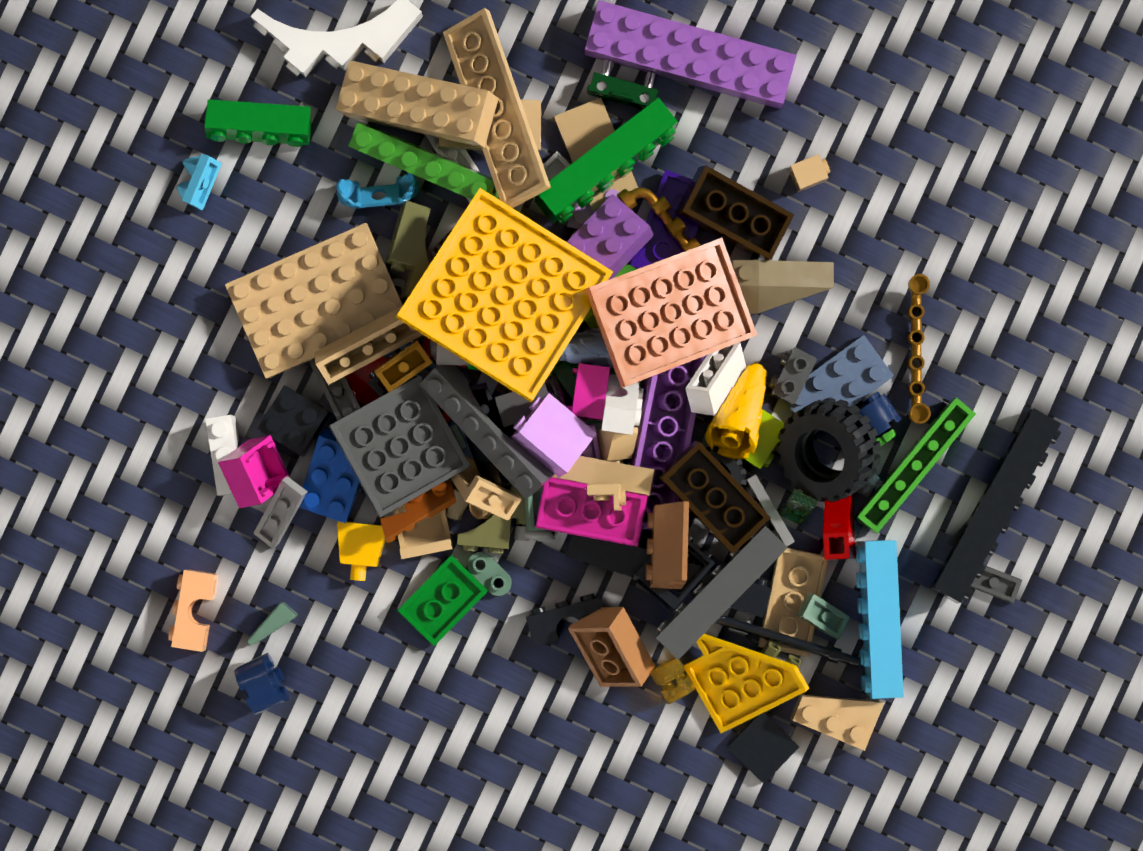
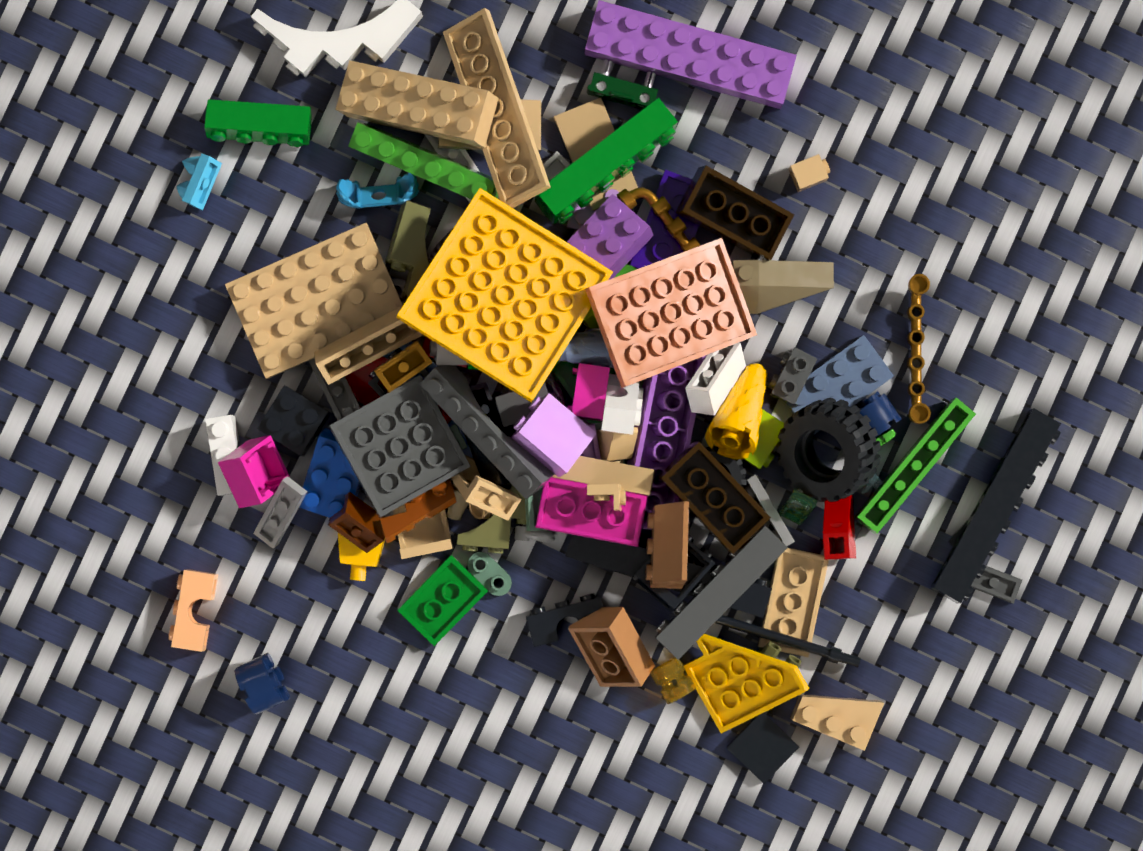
sand green slope [248,602,298,645] -> none
sand green plate [797,592,850,640] -> none
medium azure brick [855,540,904,699] -> none
none -> reddish brown panel [328,492,385,553]

